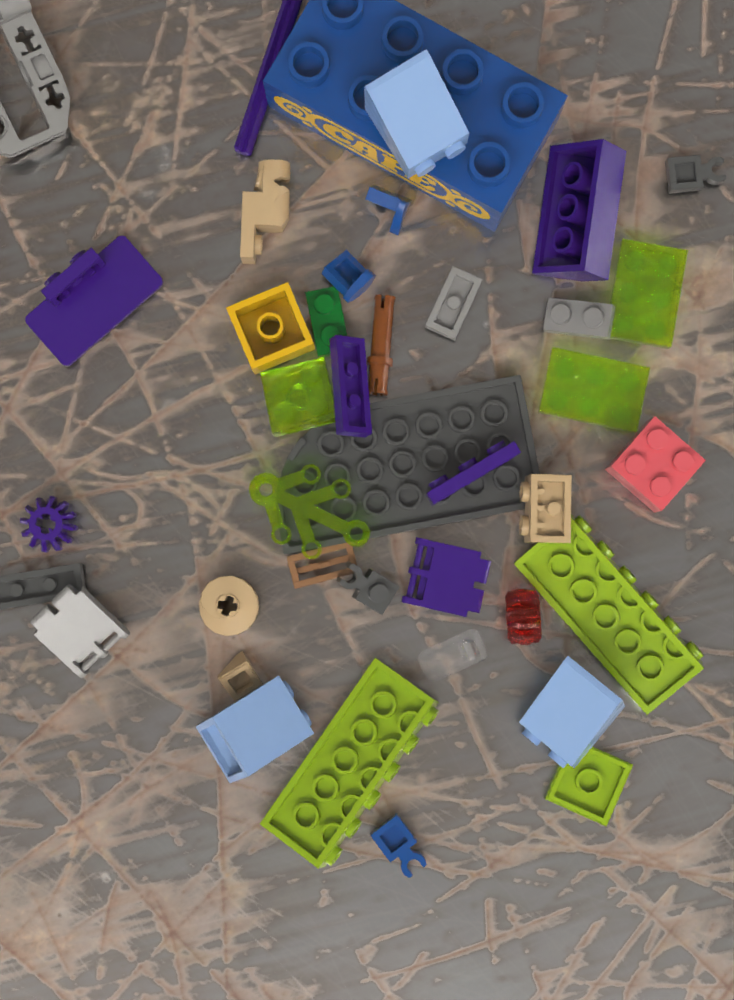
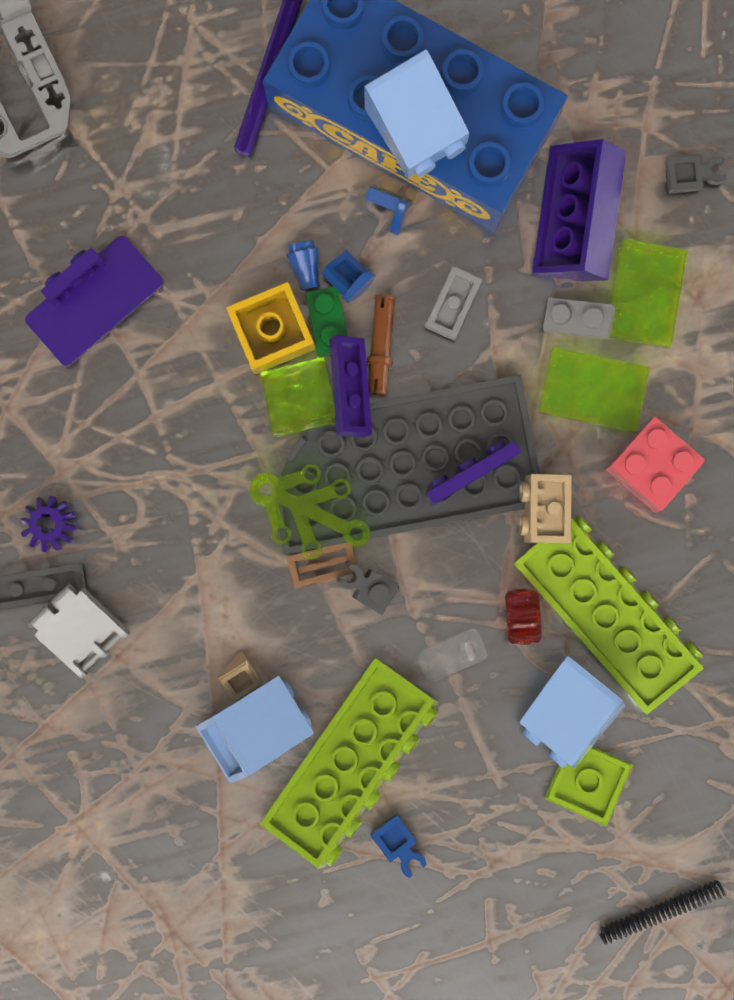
tan piece [199,576,259,636] -> none
tan plate [240,159,291,264] -> none
dark purple plate [401,537,491,617] -> none
none -> blue cone [286,240,320,290]
none -> black piece [599,880,727,946]

